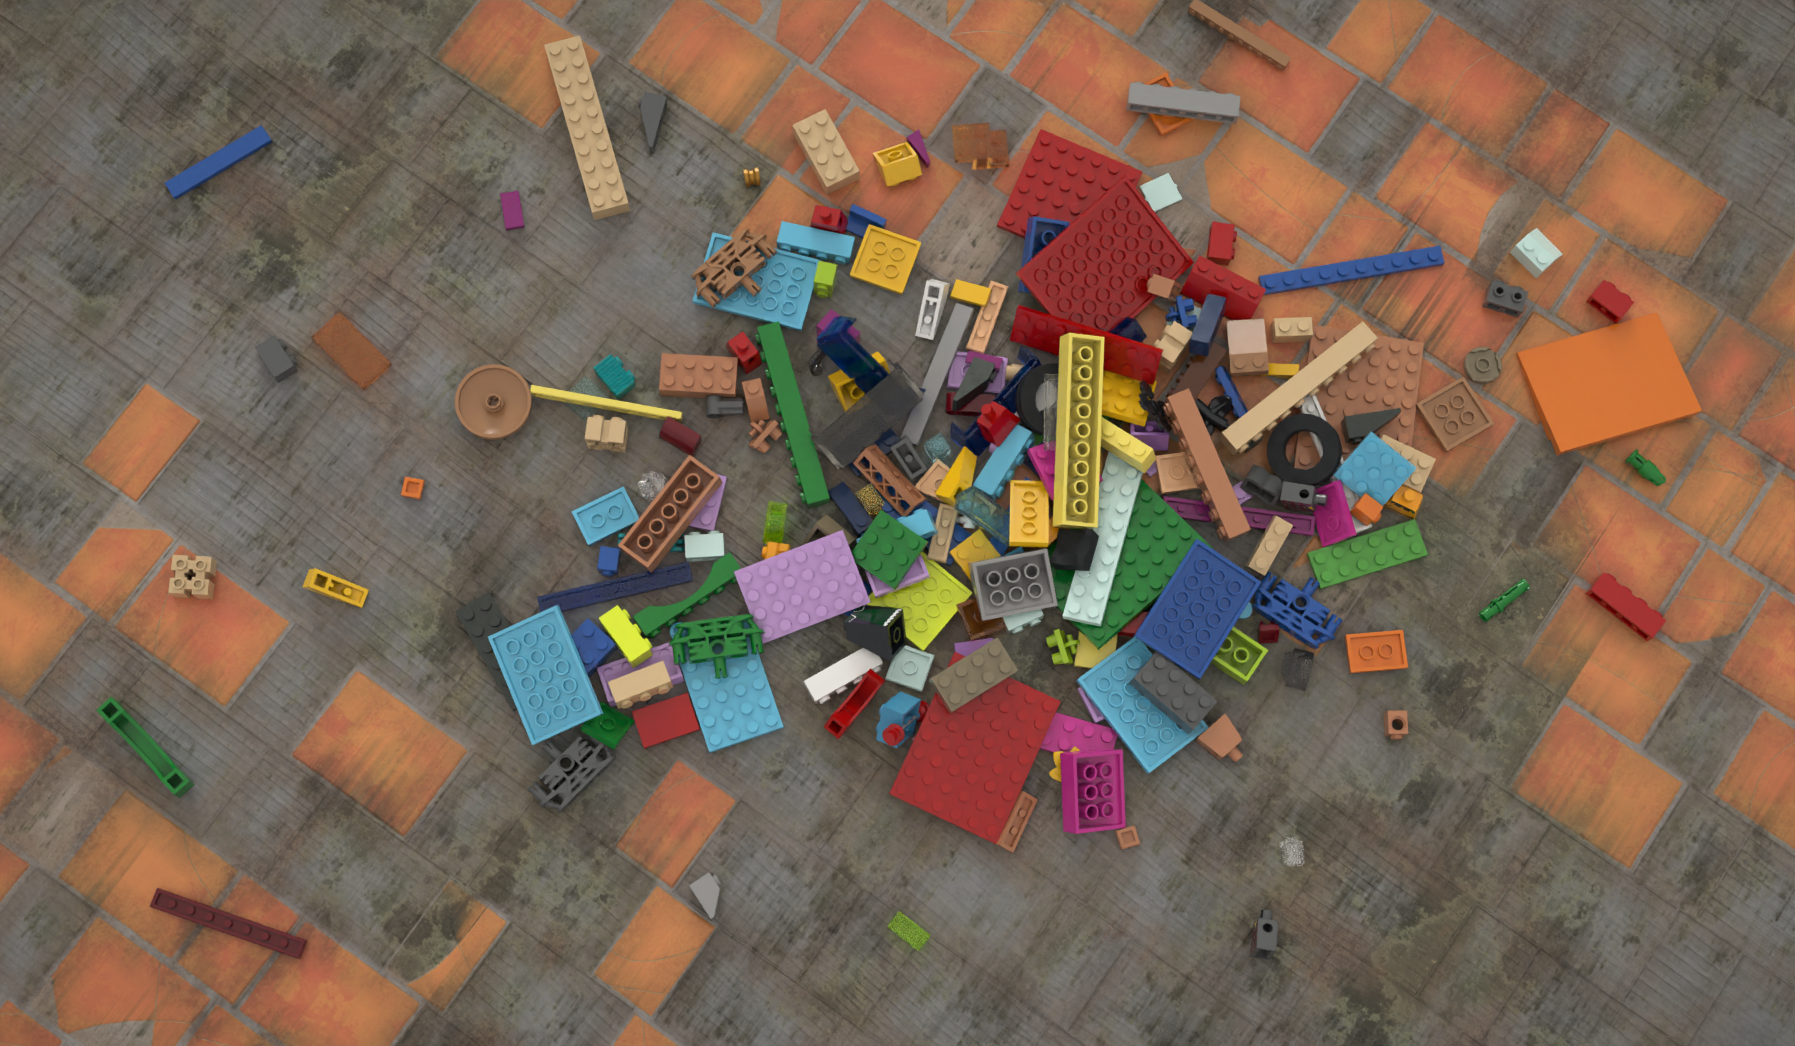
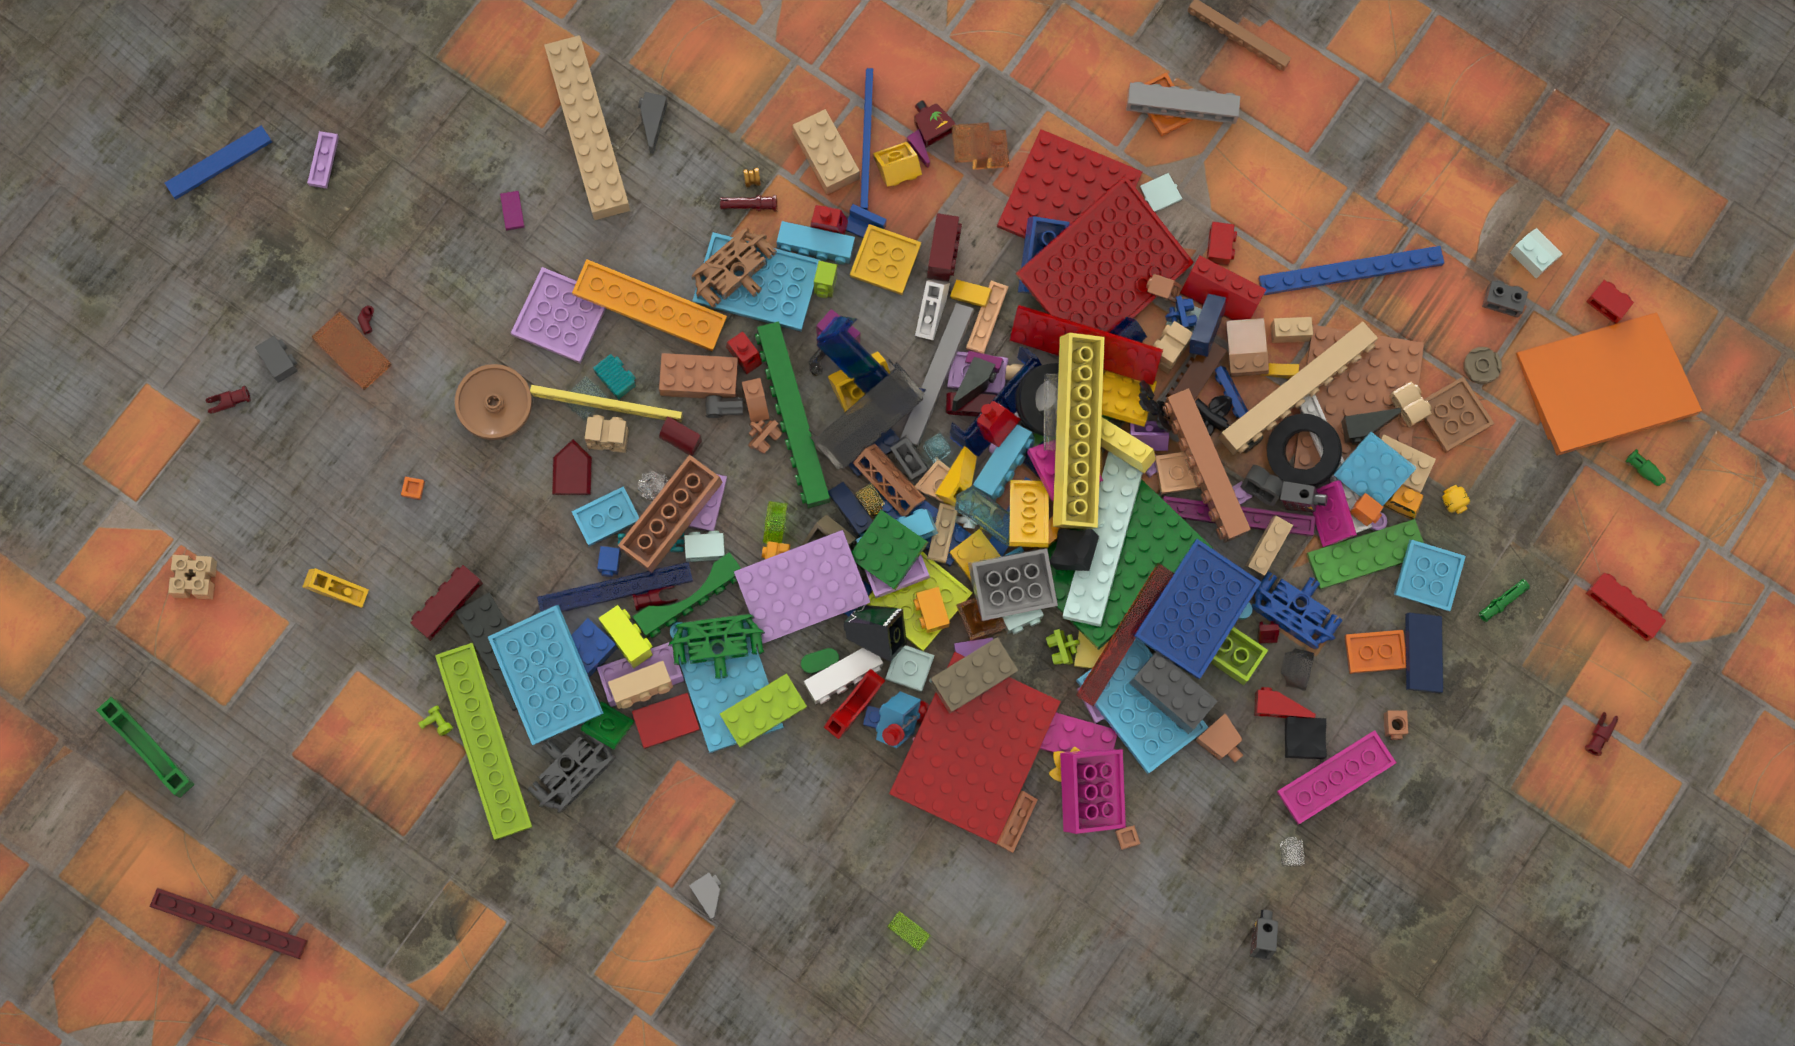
none -> dark red piece [205,386,251,414]
none -> lavender plate [307,131,339,189]
none -> dark red arm [358,305,374,335]
none -> dark red brick [410,565,483,641]
none -> lime piece [418,706,453,736]
none -> lime plate [435,643,533,840]
none -> lavender plate [511,267,606,364]
none -> dark red tile [552,439,592,495]
none -> light orange plate [572,259,727,352]
none -> dark red piece [632,586,678,611]
none -> dark red pin [720,195,777,212]
none -> lime plate [720,673,807,748]
none -> green tile [801,648,839,674]
none -> blue tile [860,68,873,210]
none -> blue plate [863,706,881,729]
none -> light orange brick [913,587,950,633]
none -> dark red torso [914,100,956,148]
none -> dark red brick [927,213,962,282]
none -> clear red tile [1076,563,1174,706]
none -> red slope [1254,687,1316,719]
none -> dark pink plate [1277,730,1396,825]
none -> black brick [1285,717,1327,759]
none -> lavender tile [1370,512,1387,531]
none -> tan brick [1389,382,1432,428]
none -> medium azure plate [1394,540,1466,611]
none -> dark blue tile [1405,613,1443,693]
none -> yellow head [1442,485,1470,515]
none -> dark red piece [1585,712,1618,756]

